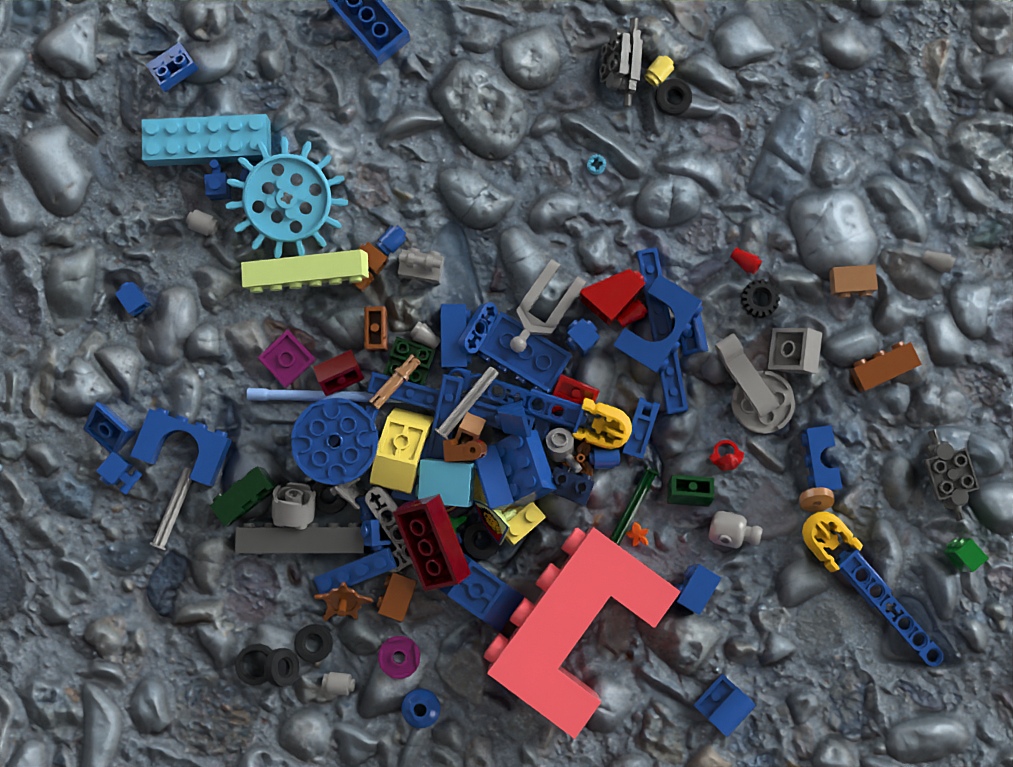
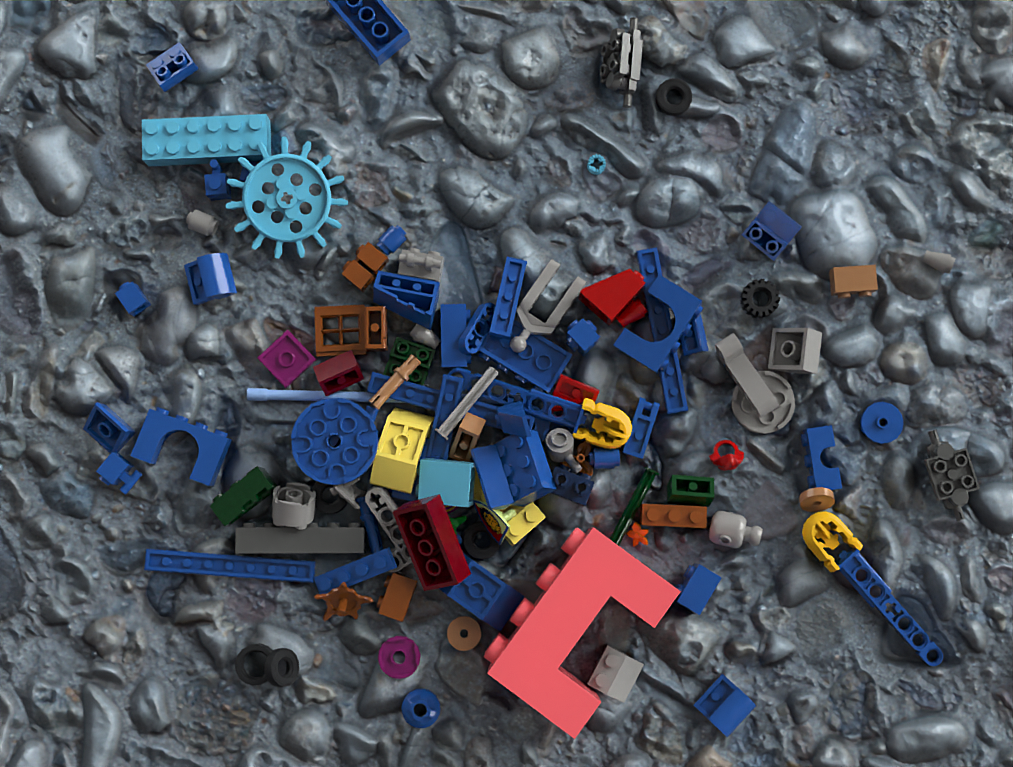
light grey axle [150,467,193,550] -> none
yellowish green brick [241,249,369,293] -> none
black tyre [294,624,333,663] -> none
light grey brick [322,672,355,696] -> none
blue bracket [361,519,391,550] -> none
dark orange leg [443,439,487,462] -> none
light yellow brick [644,55,674,87] -> none
red cone [730,247,763,275] -> none
dark orange brick [849,341,922,393] -> none
green brick [943,538,989,573] -> none
none -> blue tile [144,549,316,583]
none -> blue brick [184,253,237,305]
none -> dark orange piece [314,305,367,357]
none -> blue wedge [373,271,440,330]
none -> medium nougat piece [447,616,481,651]
none -> blue plate [489,256,527,340]
none -> light grey slope [586,644,644,703]
none -> dark orange arch [640,504,707,528]
none -> blue brick [741,201,802,261]
none -> blue plate [860,402,904,444]

